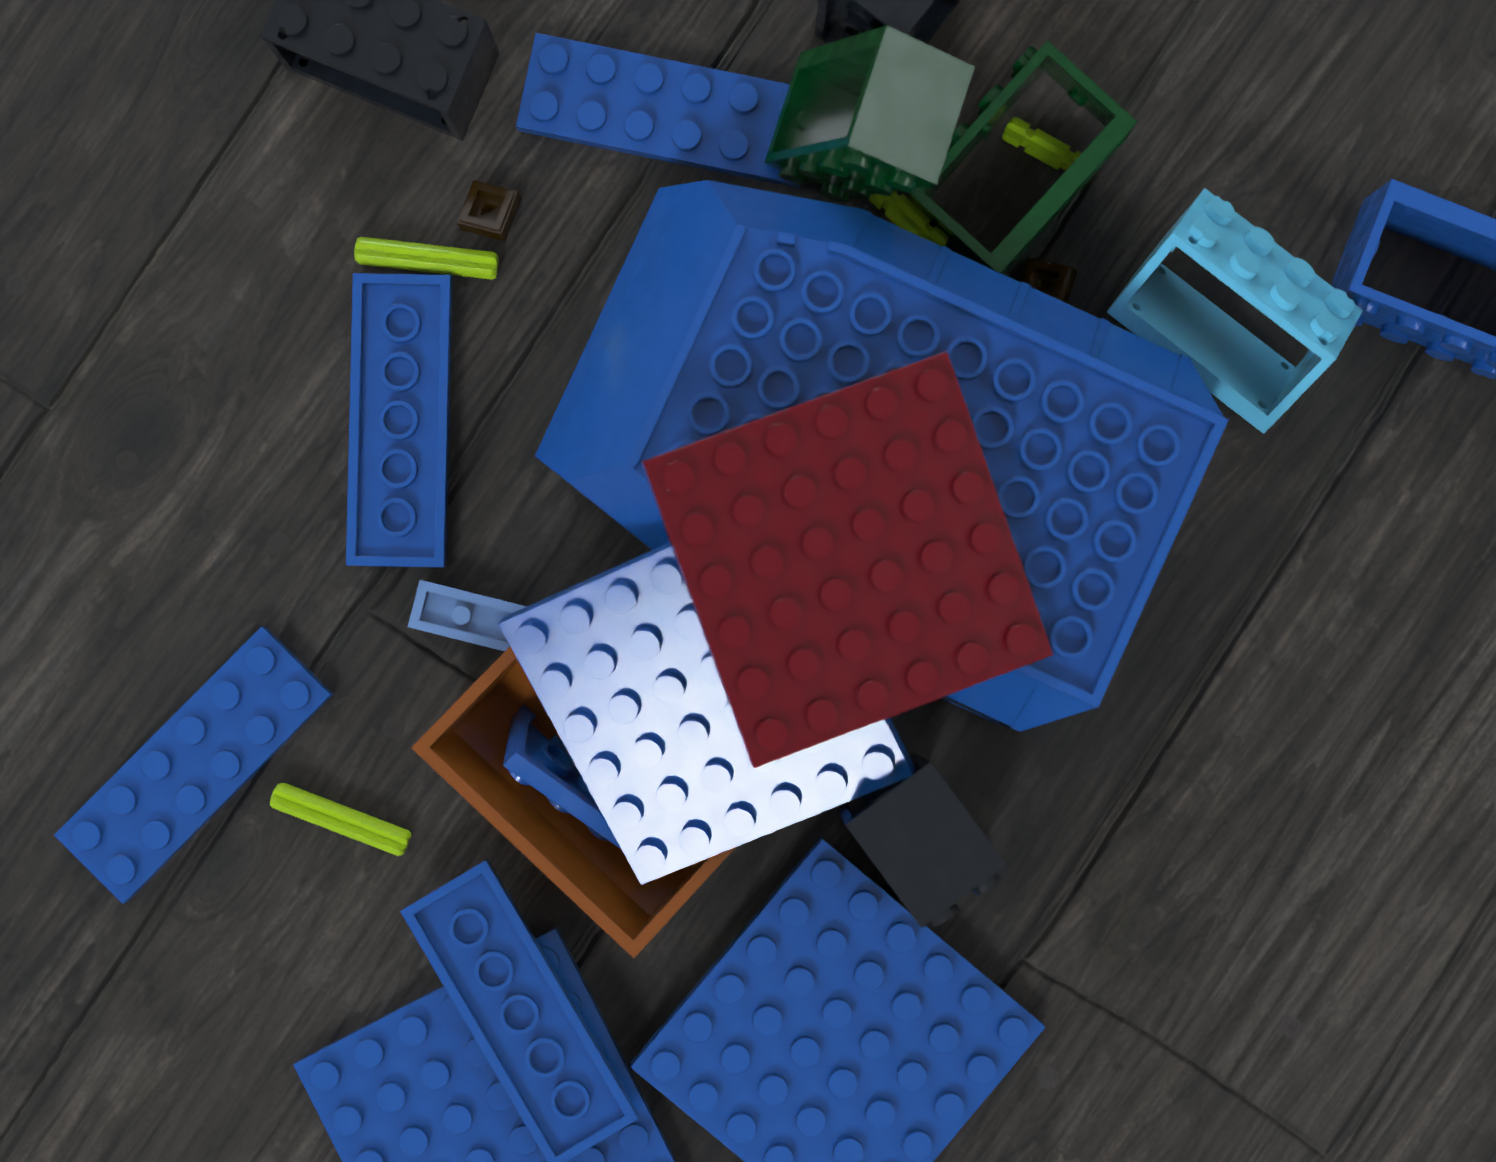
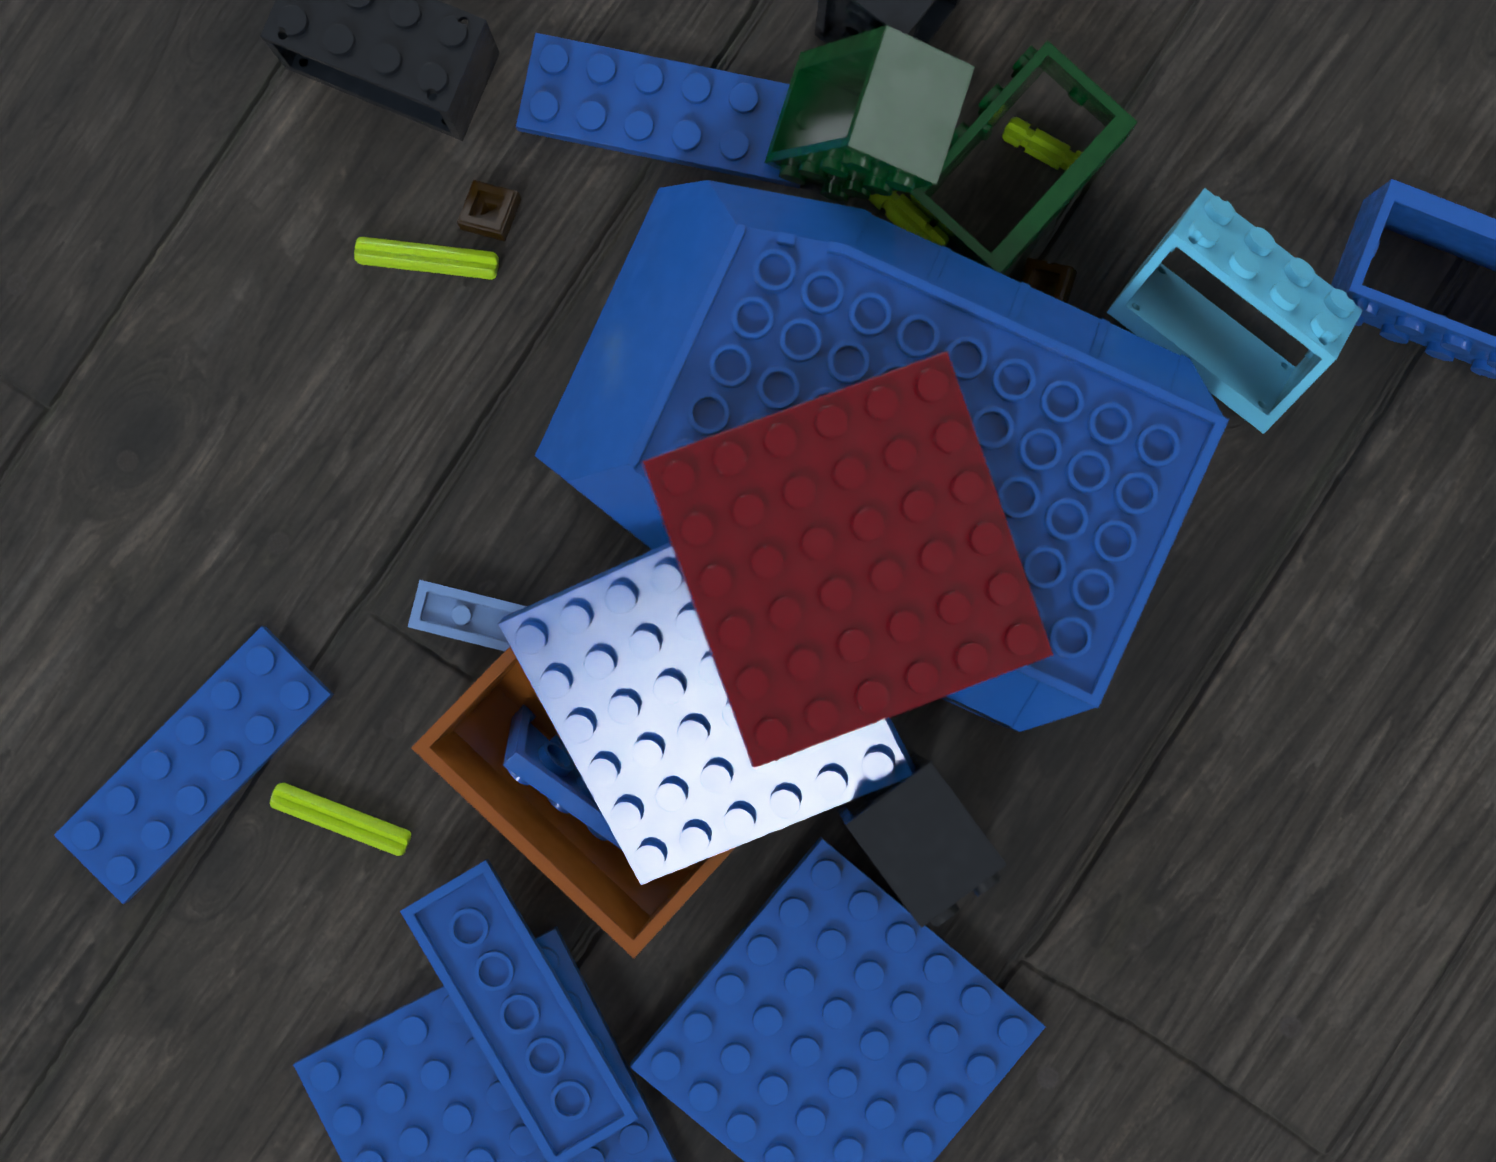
blue plate [346,273,453,568] -> none

